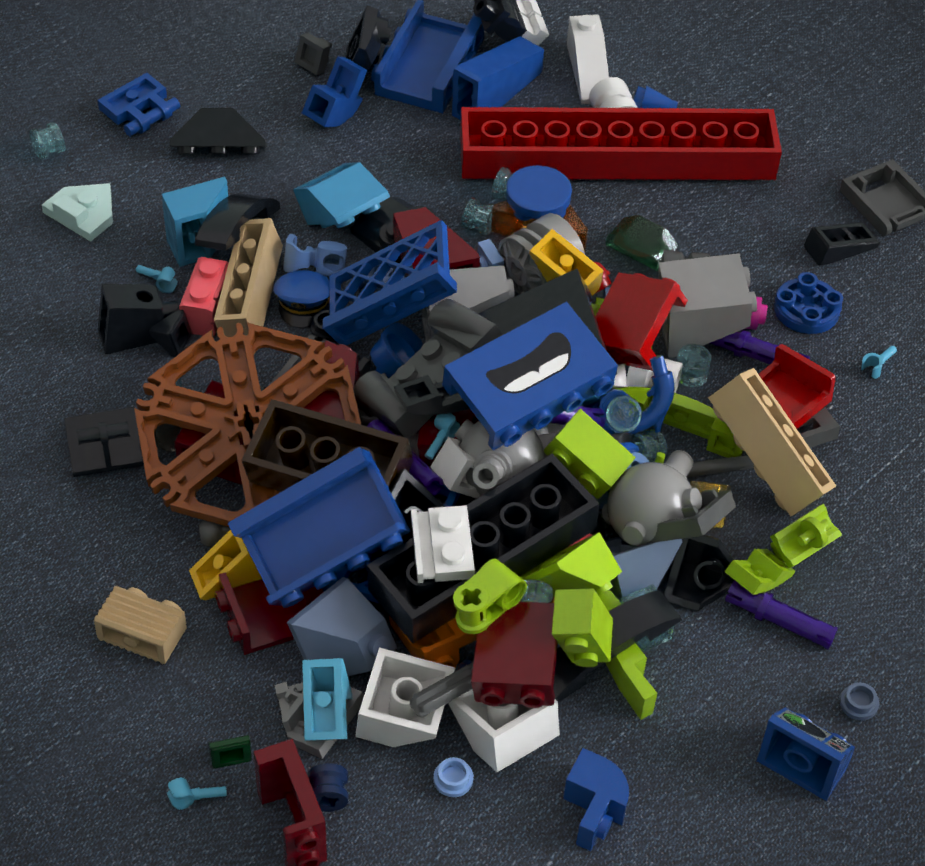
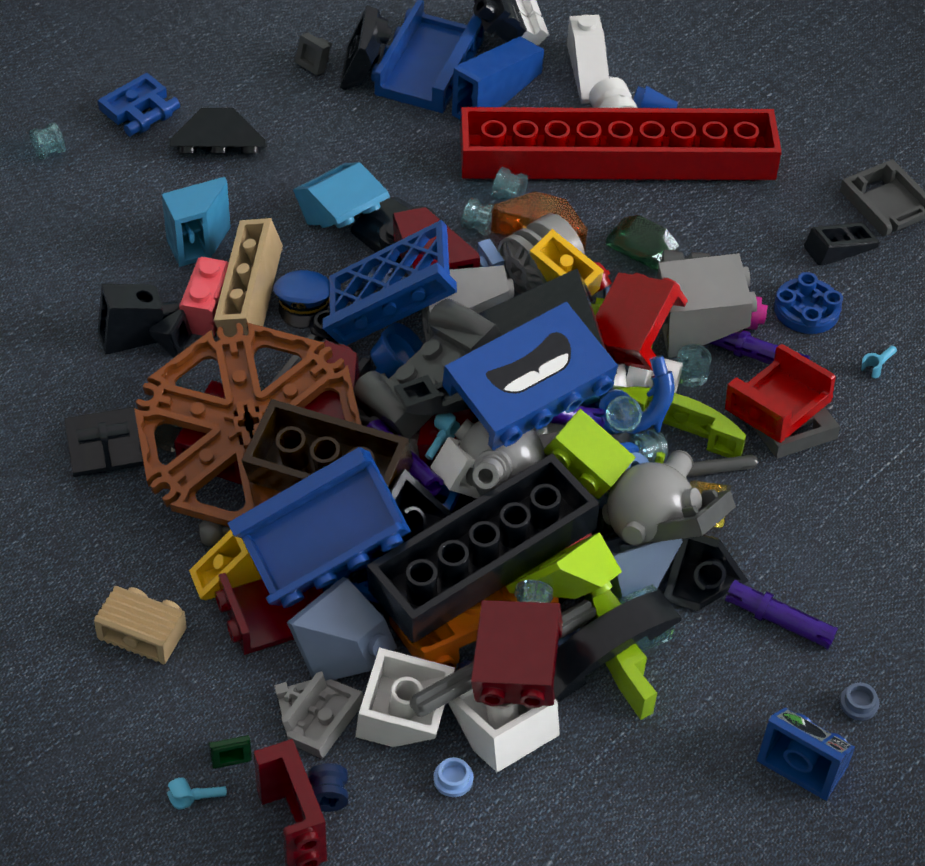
light aqua plate [42,183,113,242] -> none
medium azure hand [136,265,178,294] -> none
black slope [195,193,280,251] -> none
medium blue leg [283,234,347,276] -> none
blue brick [302,56,367,127] -> none
medium azure slope [302,658,353,741] -> none
white plate [411,505,475,583] -> none
lime piece [453,559,527,634] -> none
blue tile [506,165,572,221] -> none
lime brick [552,589,613,667] -> none
blue brick [563,748,629,851] -> none
tan brick [708,368,836,517] -> none
lime slope [725,548,795,595] -> none
lime hips [770,504,842,568] -> none

